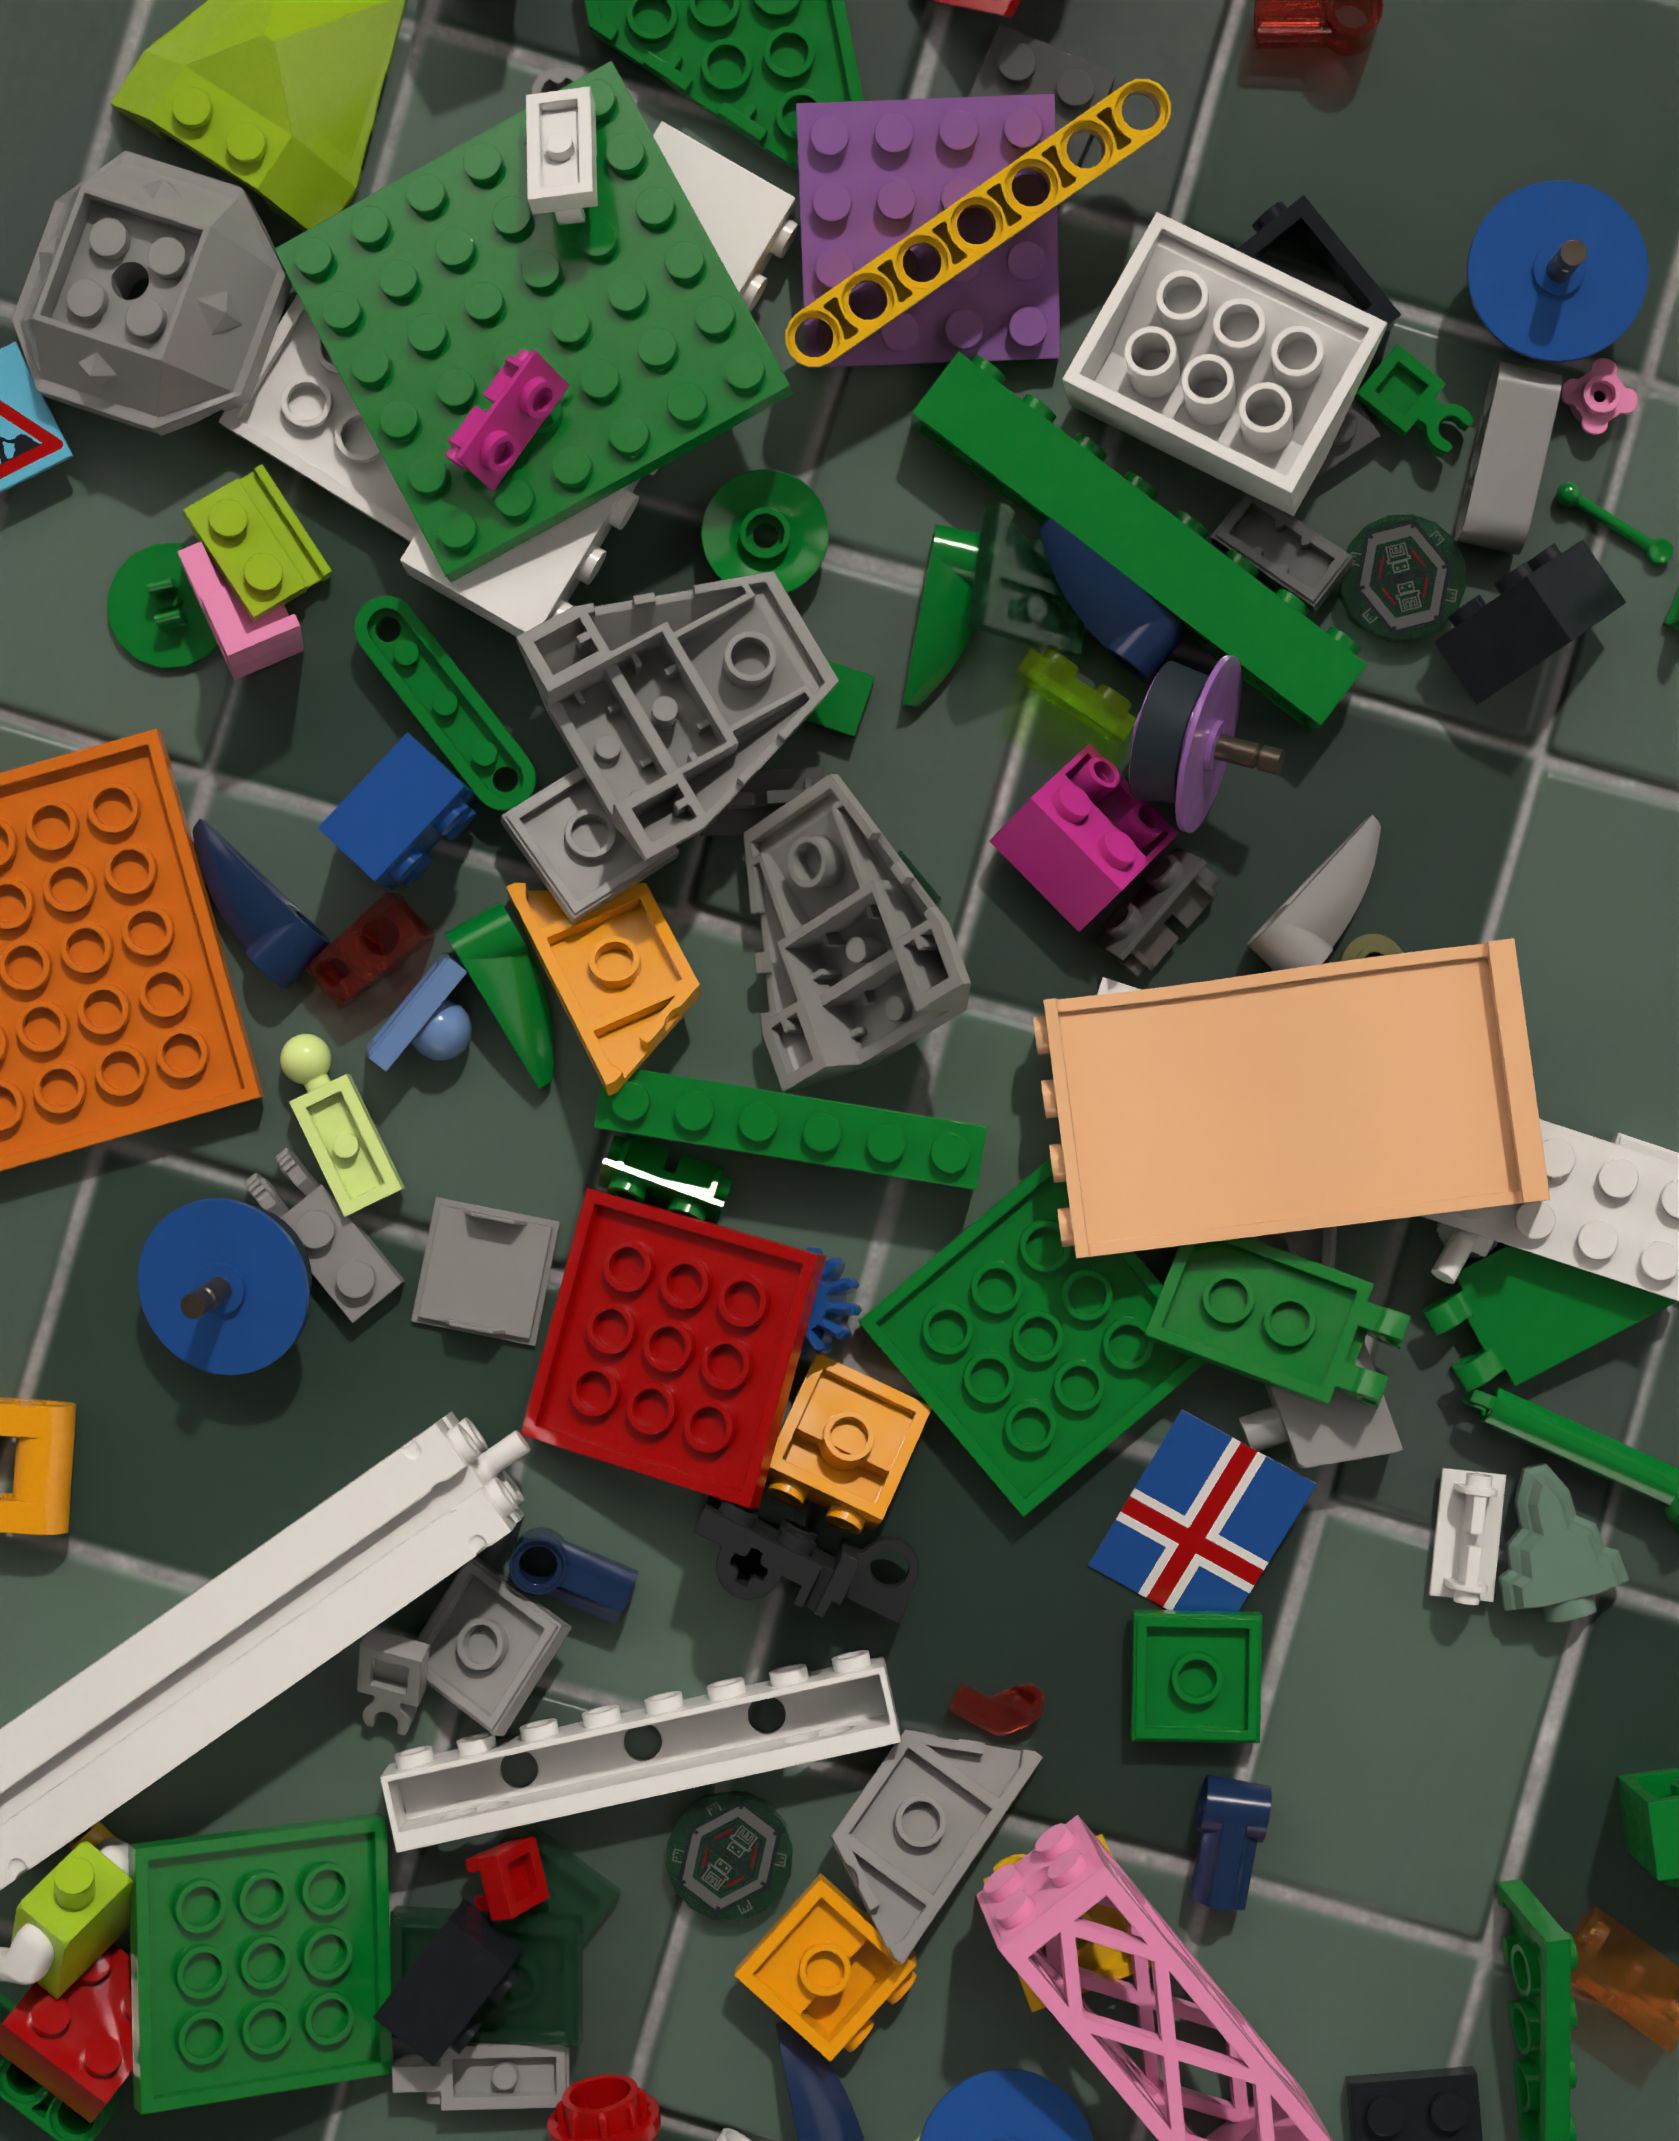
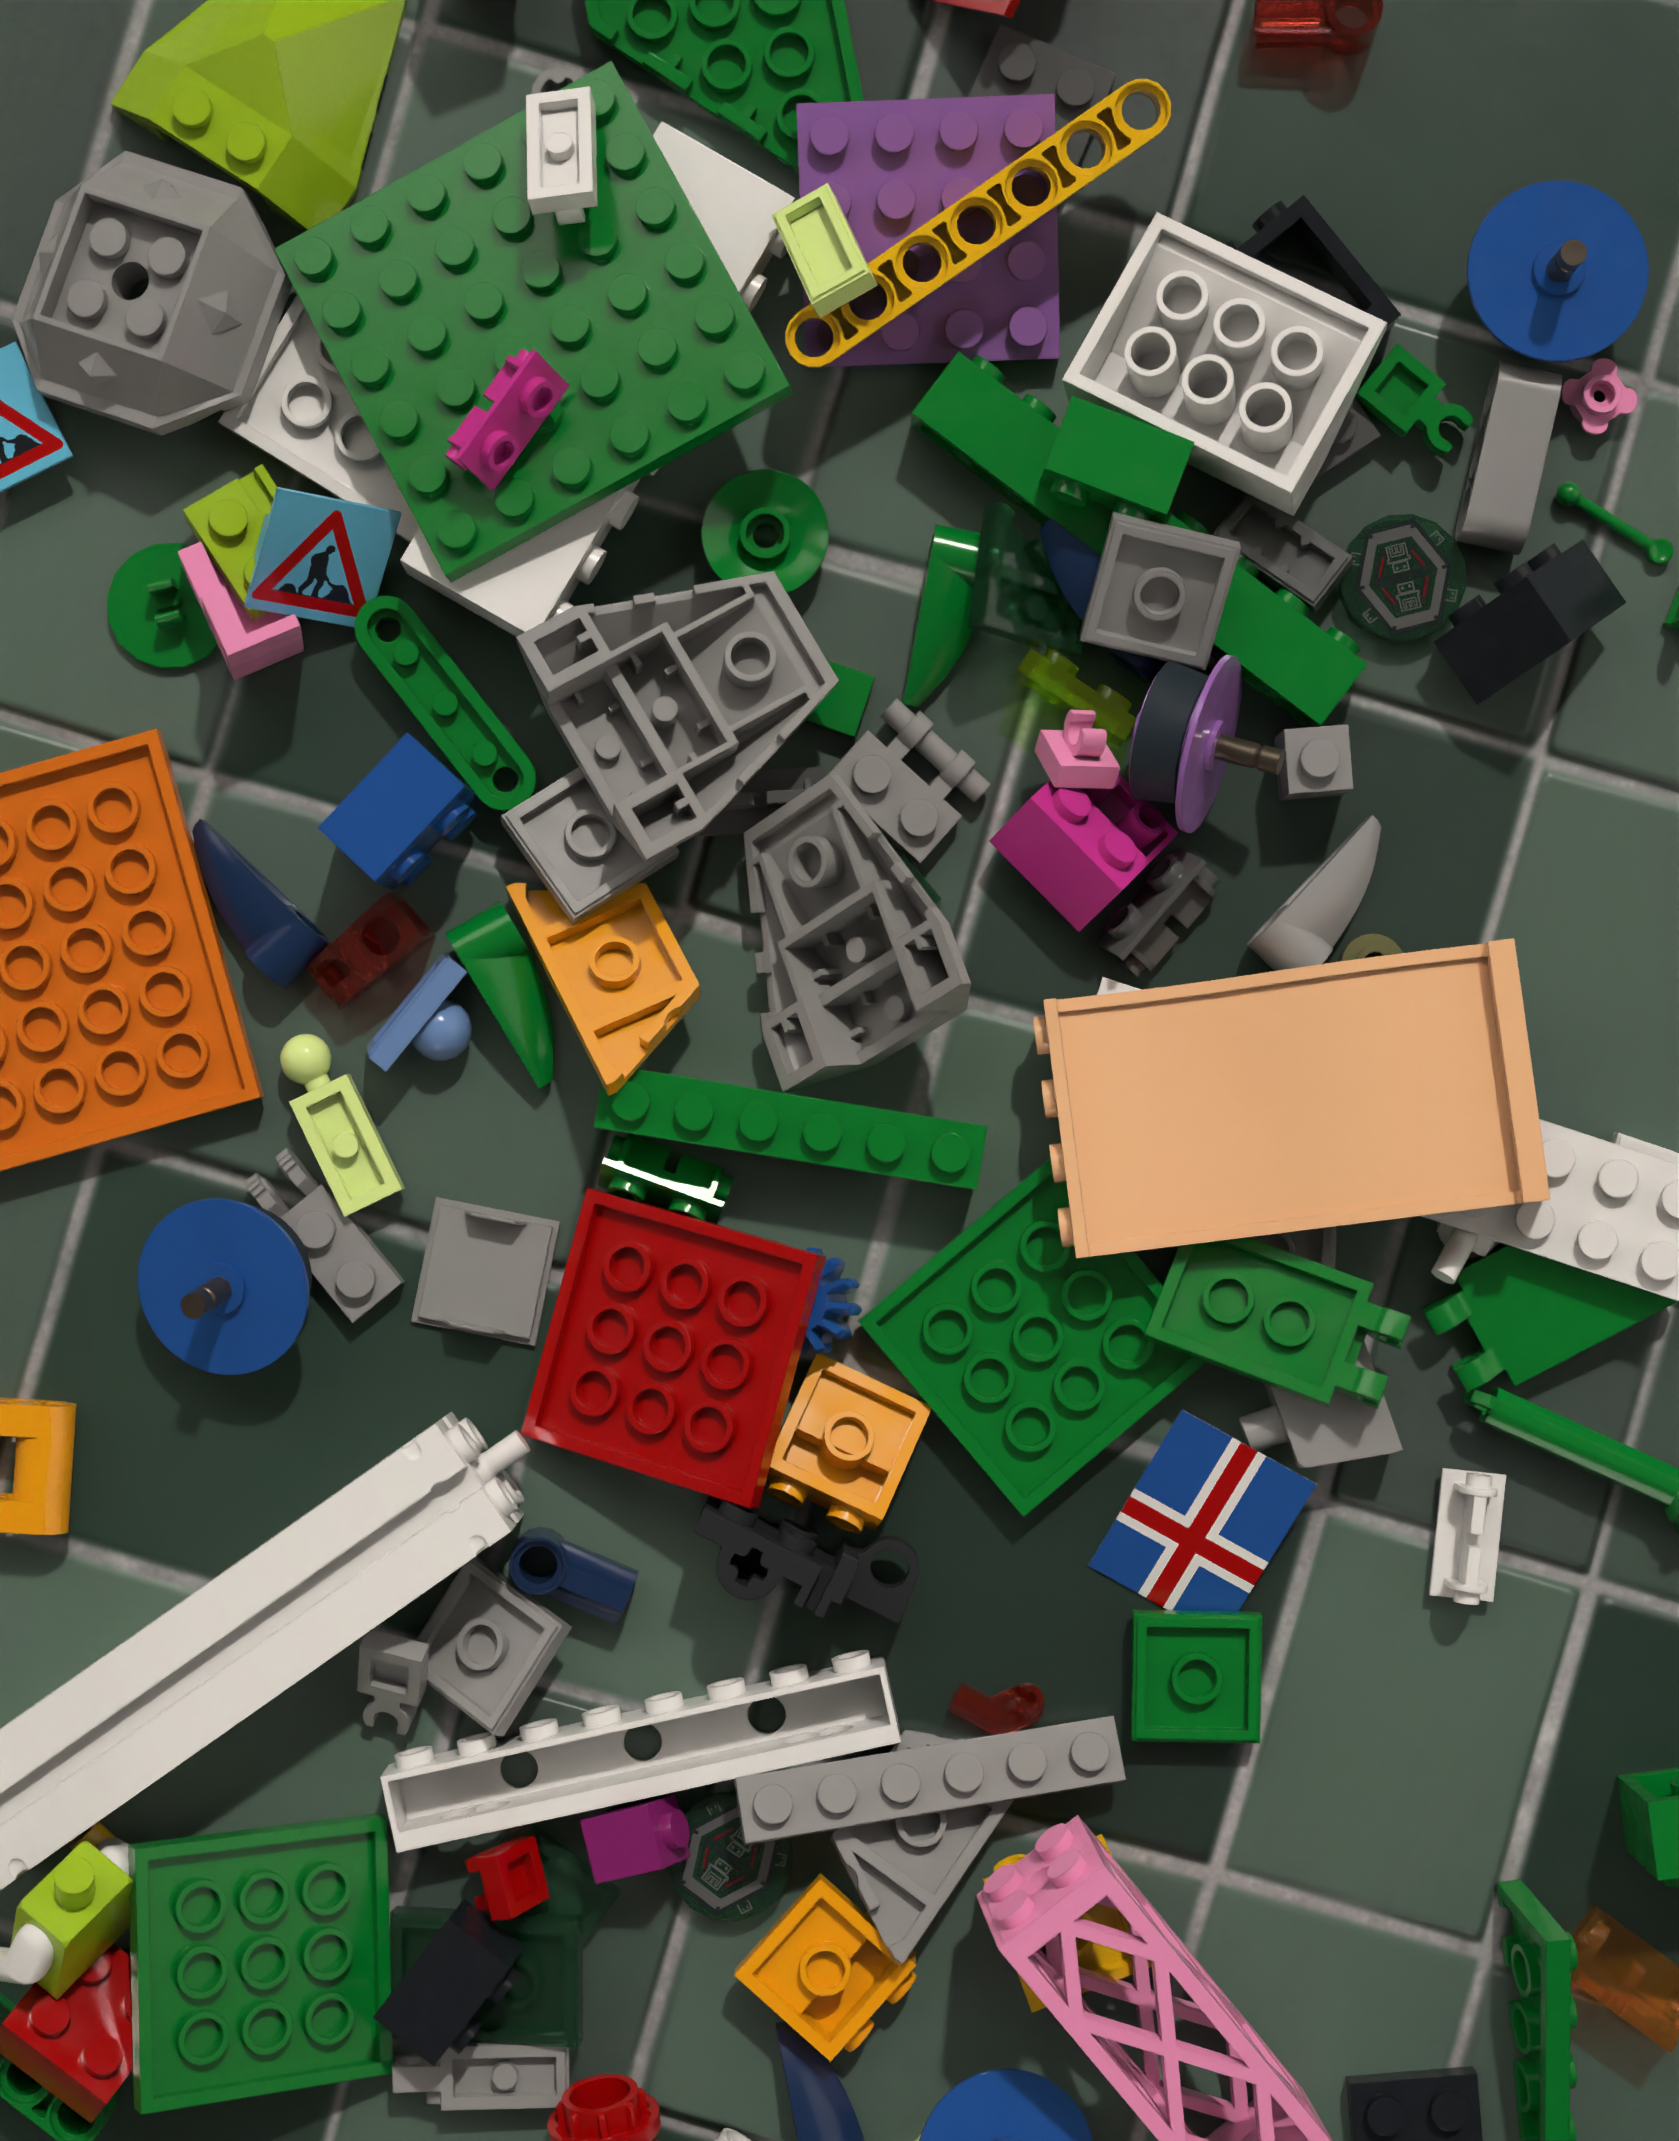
dark blue piece [1189,1774,1272,1912] -> none
sand green rock [1498,1463,1629,1622] -> none
none -> medium azure piece [244,487,401,627]
none -> magenta brick [580,1794,691,1884]
none -> light grey plate [734,1715,1126,1845]
none -> yellowish green tile [771,183,878,318]
none -> light grey plate [825,698,990,865]
none -> bright pink tile [1034,710,1120,789]
none -> green brick [1039,395,1195,523]
none -> light grey plate [1080,512,1241,671]
none -> light grey brick [1274,724,1353,801]

